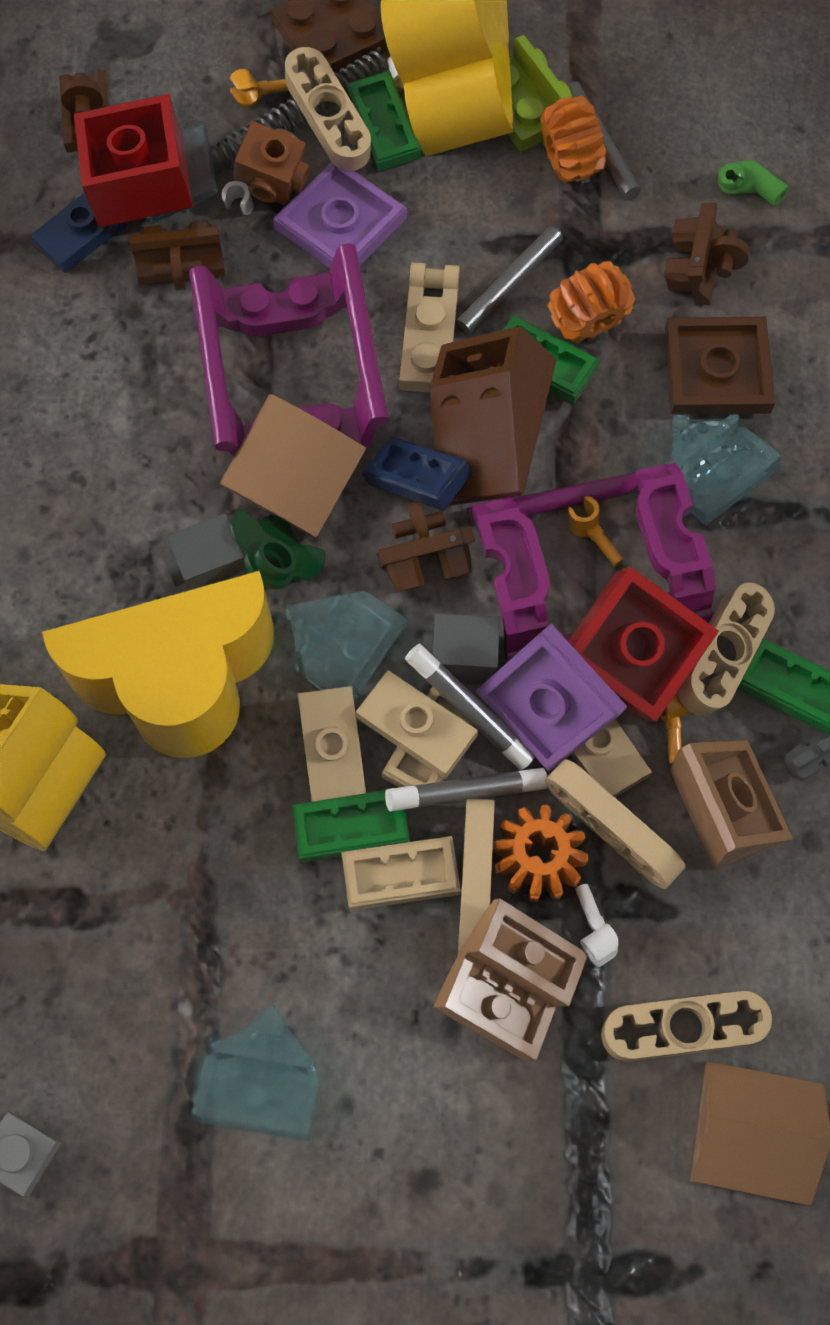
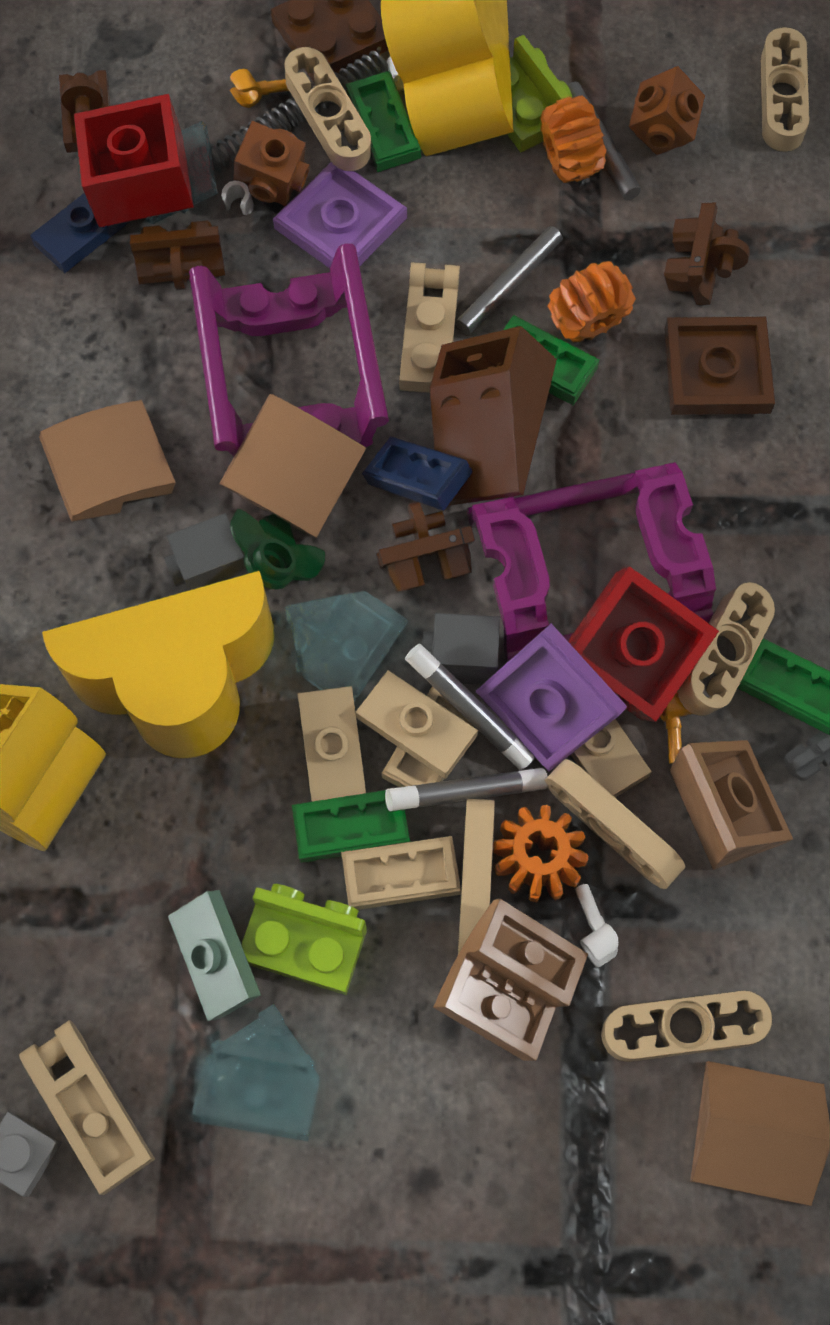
light orange hand [569,496,624,567] -> none
clear light blue slope [671,414,782,525] -> none
bright green arm [718,160,790,206] -> none
none -> tan plate [19,1020,155,1195]
none -> medium nougat slope [39,400,176,522]
none -> plate [168,890,261,1021]
none -> lime bracket [241,884,367,995]
none -> dark orange brick [629,66,705,155]
none -> tan beam [761,27,809,152]

